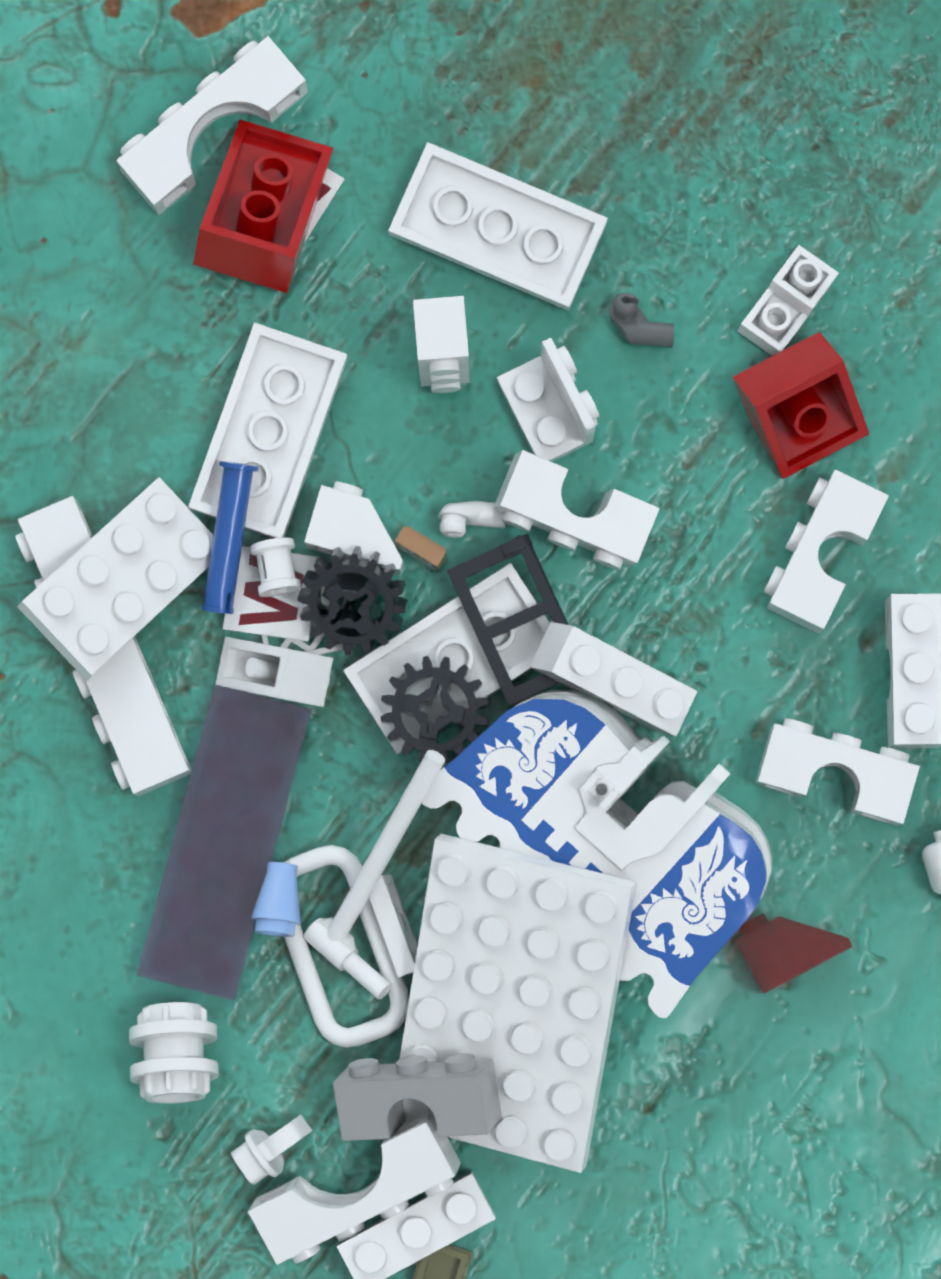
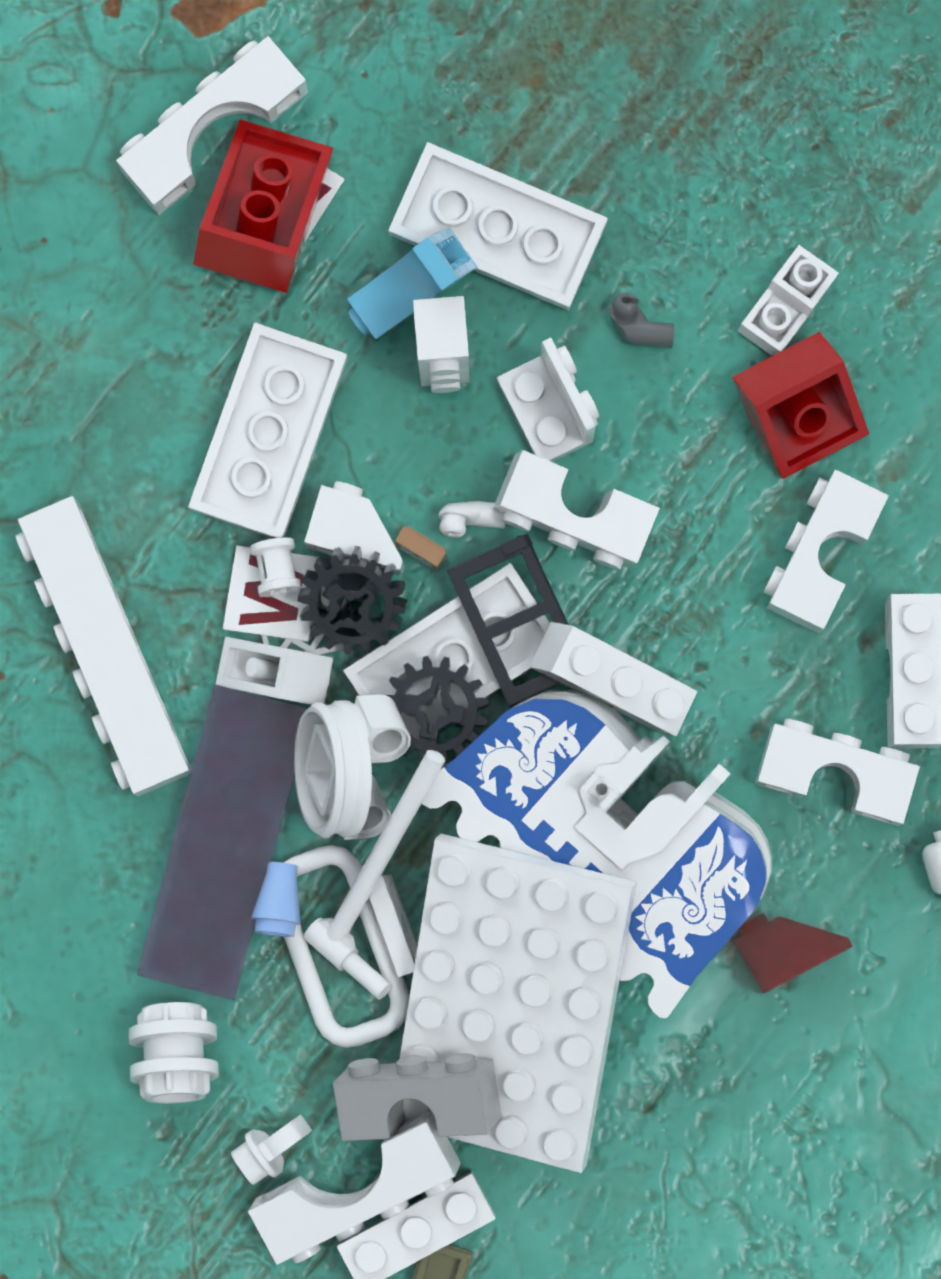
white plate [17,477,213,680] -> none
blue pin [201,461,259,614] -> none
none -> white piece [294,695,411,840]
none -> medium azure arch [347,227,478,339]

